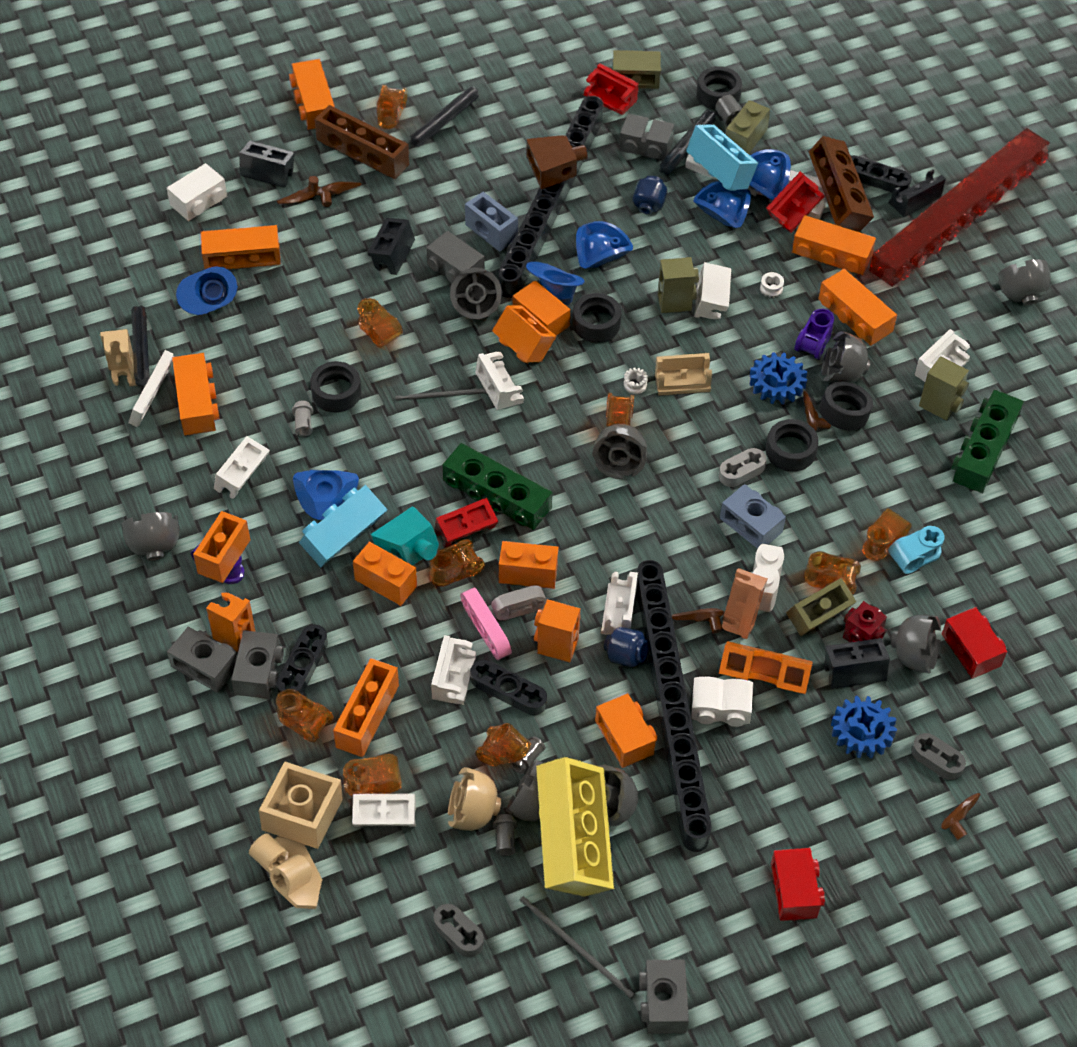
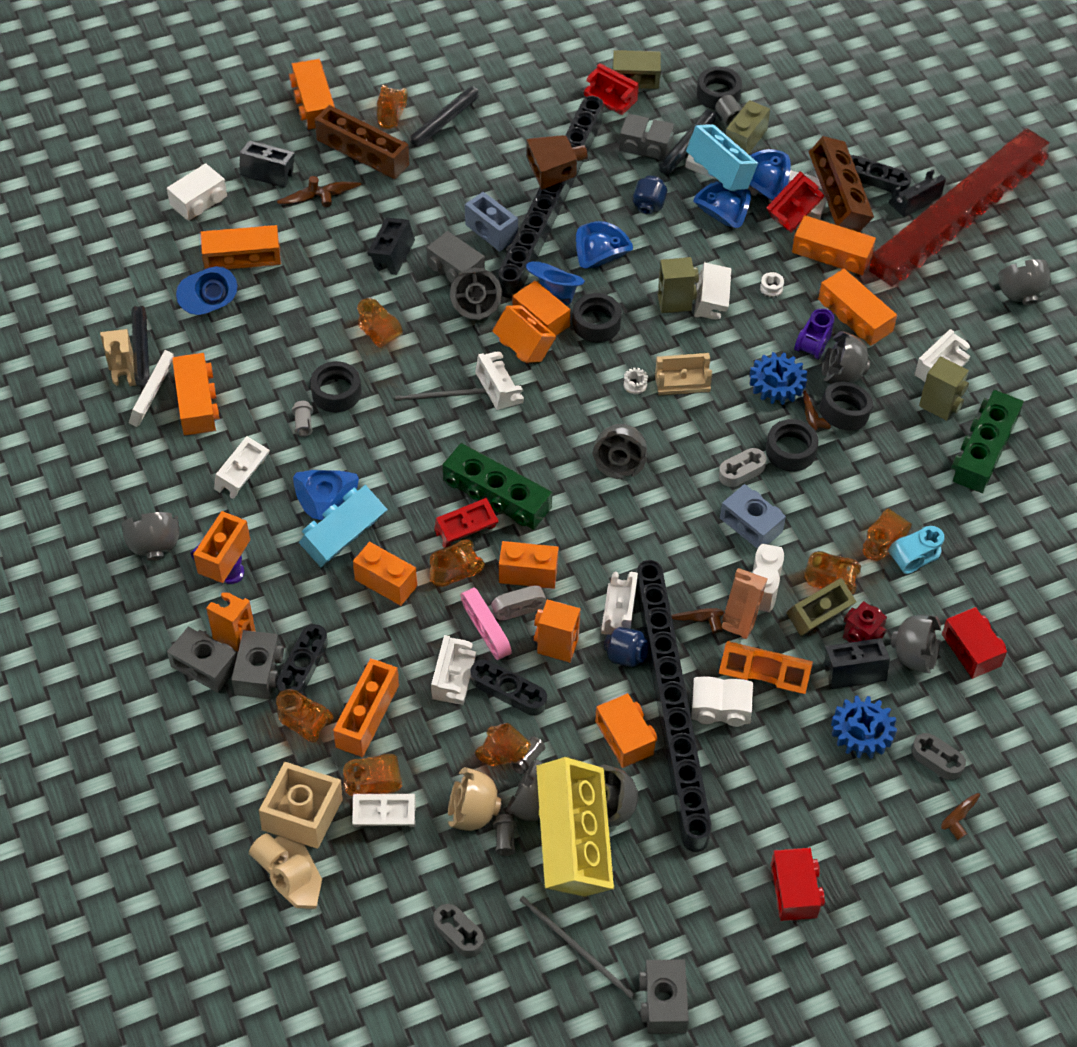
teal torso [371,506,439,565] -> none
clear orange piece [606,393,635,427] -> none

